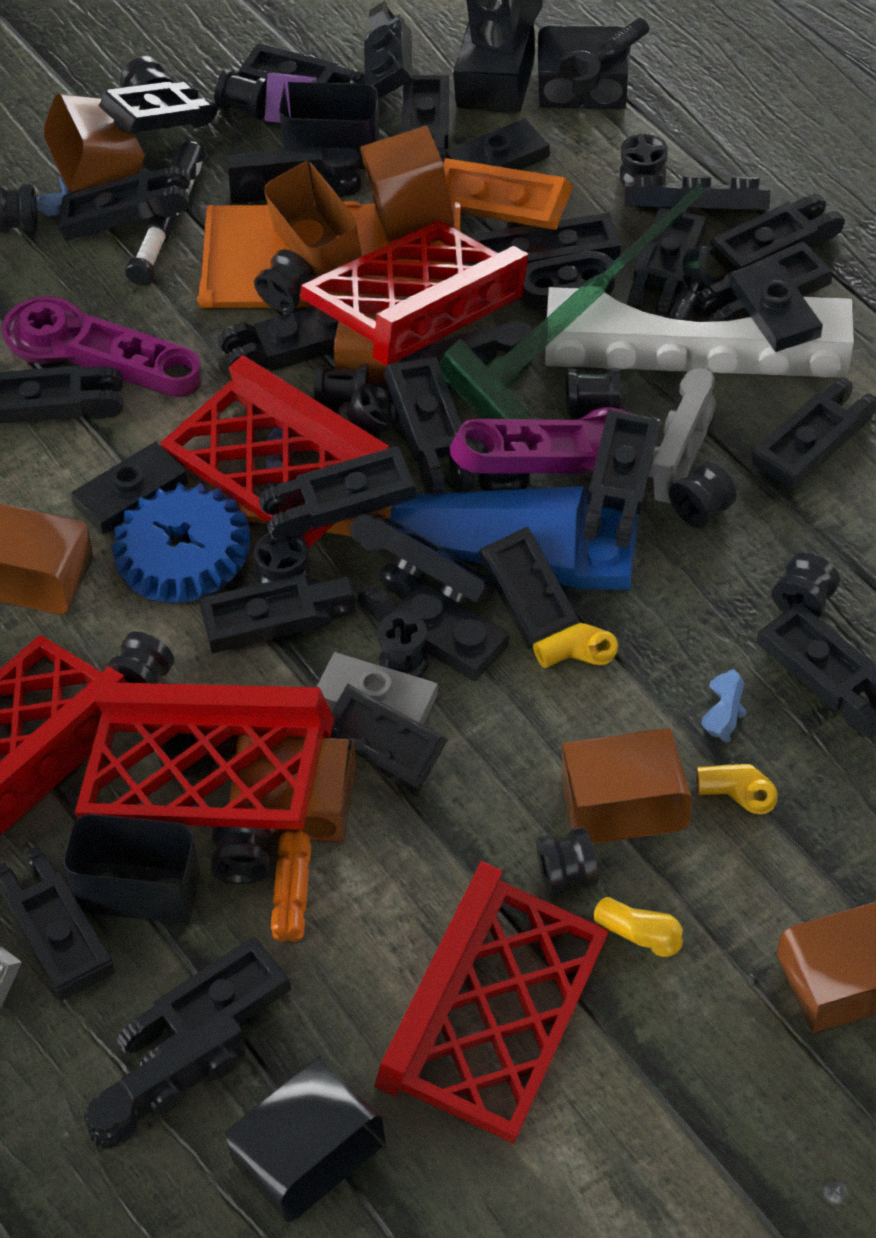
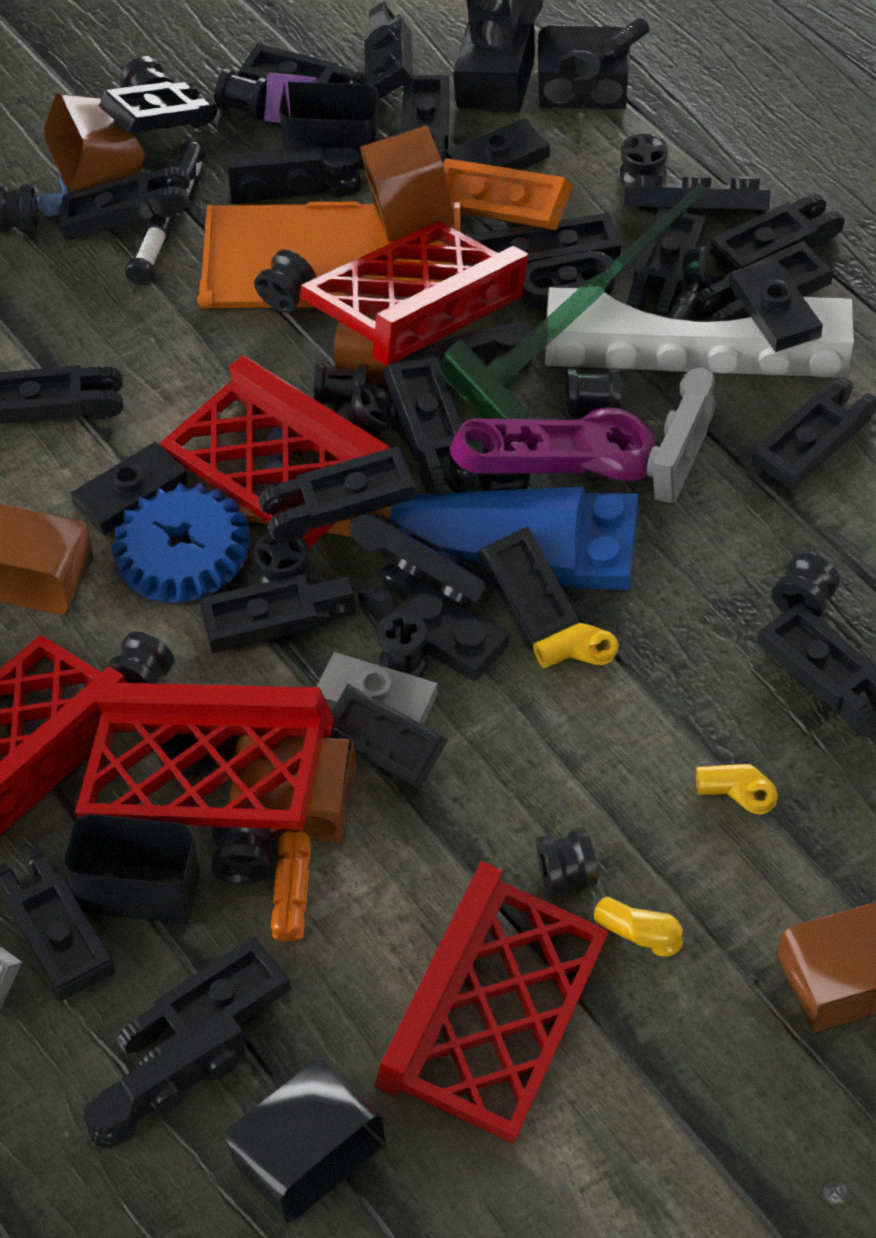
magenta beam [1,296,202,397] -> none
black hinge [217,306,339,371] -> none
dark orange piece [265,161,362,278] -> none
dark orange piece [561,728,692,844] -> none
black hinge [583,409,661,548] -> none
black wheel [669,461,737,528] -> none
medium blue piece [701,669,746,743] -> none

